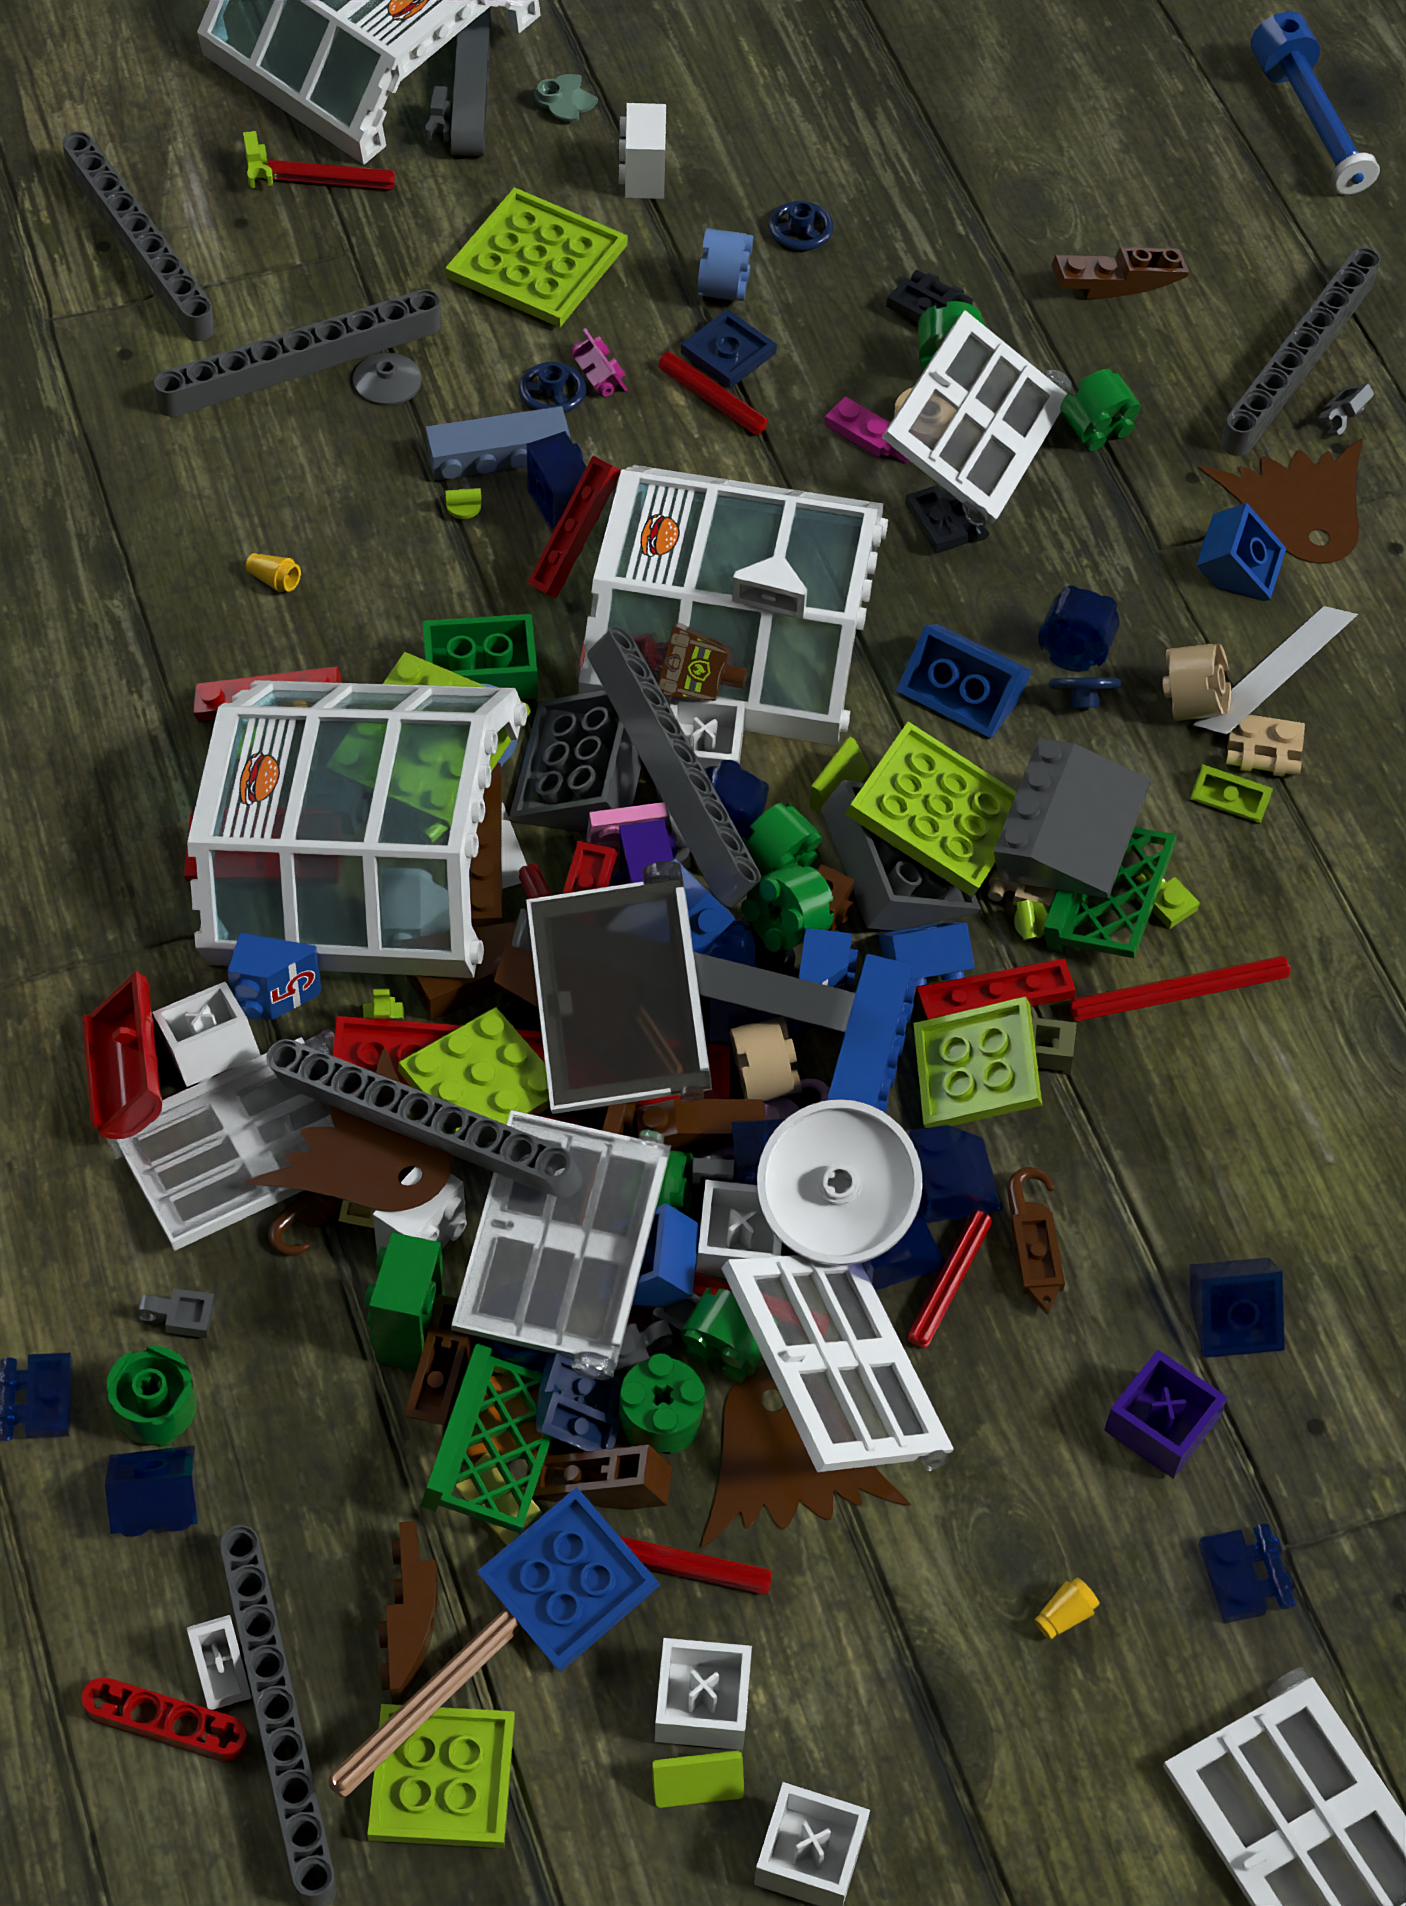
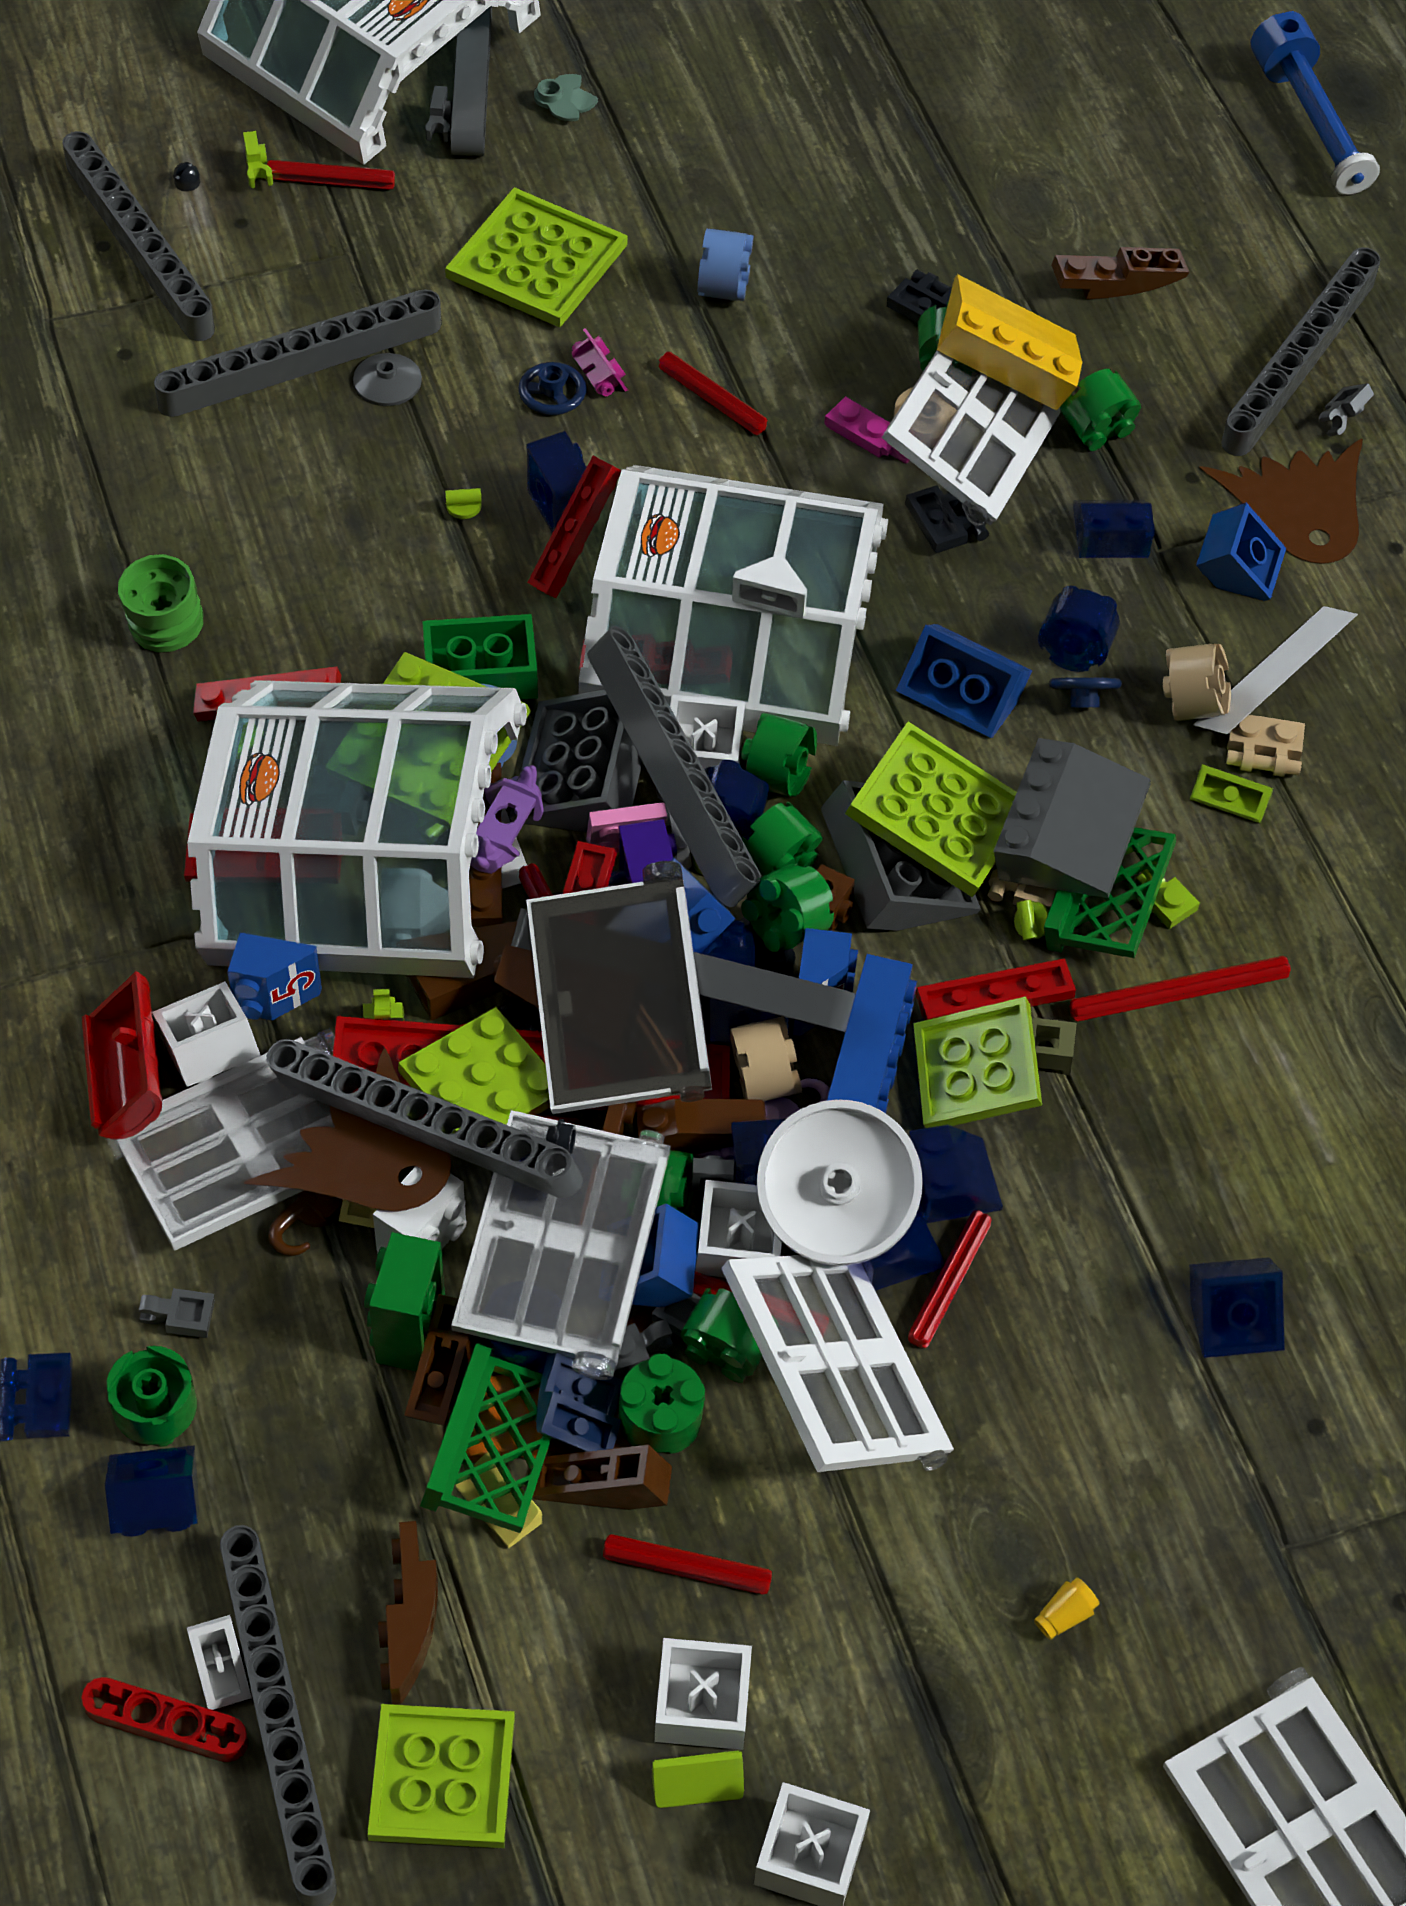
yellow cone [245,553,301,592] -> none
medium nougat axle [328,1610,520,1797] -> none
sand blue brick [426,406,571,481] -> none
blue plate [477,1487,660,1672] -> none
white brick [619,103,666,199] -> none
reddish brown torso [658,623,748,701] -> none
dark blue plate [681,309,777,388] -> none
reddish brown piece [701,1365,911,1547] -> none
dark blue piece [768,201,834,251] -> none
lime slope [810,737,869,815] -> none
blue slope [876,921,975,986] -> none
reddish brown plate [1007,1167,1065,1315] -> none
dark purple brick [1104,1349,1228,1479] -> none
clear blue plate [1198,1523,1296,1623] -> none
none -> bright green wheel [118,554,204,652]
none -> black hinge [173,162,200,191]
none -> medium lavender piece [470,765,544,874]
none -> black plate [546,1119,576,1156]
none -> green brick [742,713,817,797]
none -> yellow slope [937,274,1082,411]
none -> clear blue slope [1073,500,1155,558]

